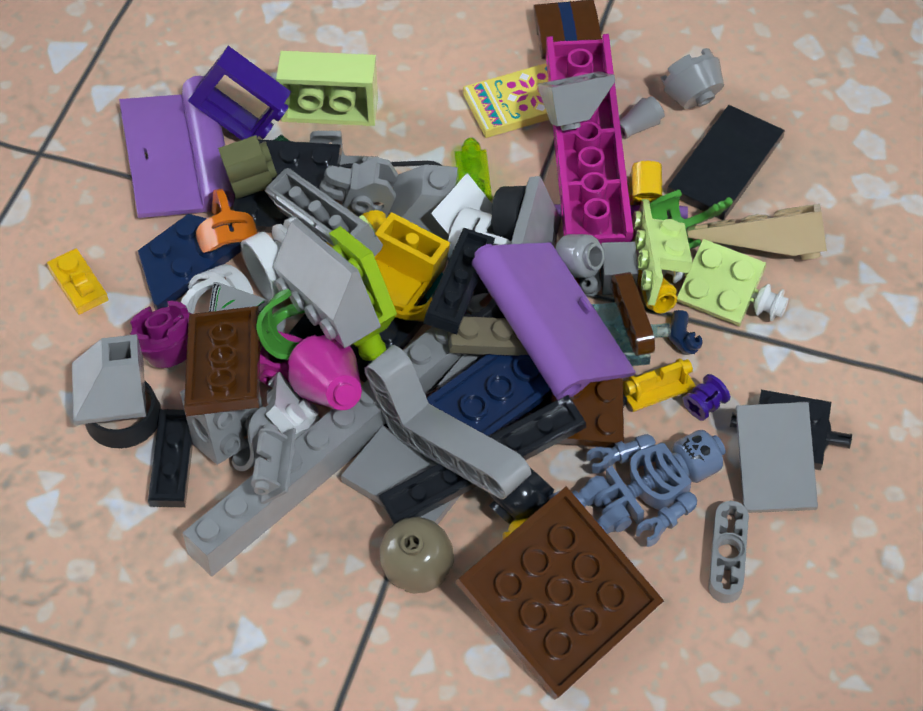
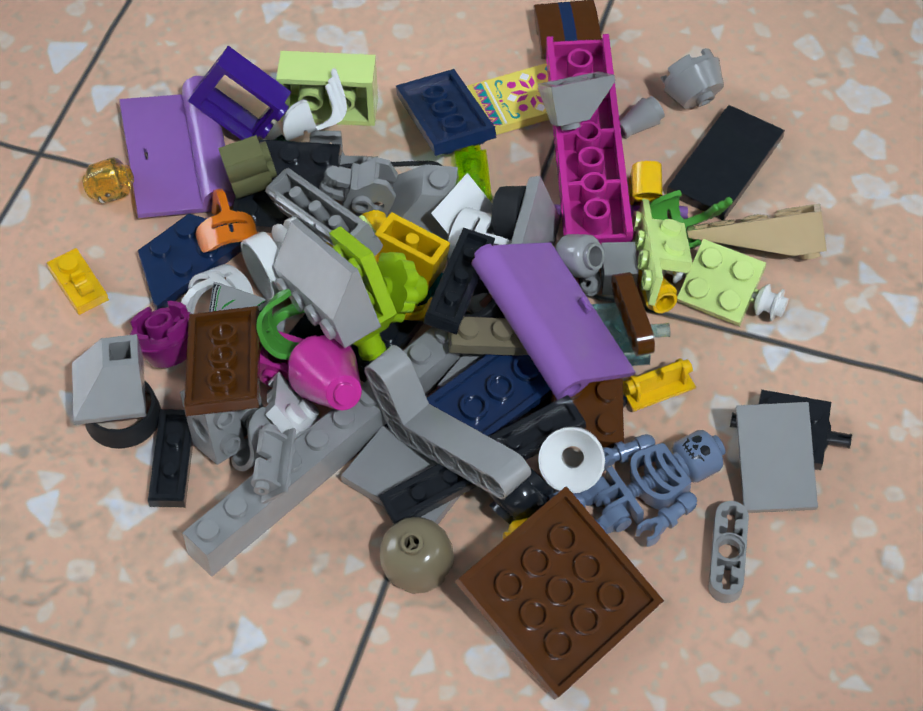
dark blue arm [669,310,703,355] -> none
dark purple bush [683,374,731,421] -> none
none -> clear yellow head [82,157,134,204]
none -> white helmet [283,68,347,141]
none -> lime plant [377,252,428,323]
none -> dark blue plate [396,69,497,156]
none -> white piece [538,427,605,493]

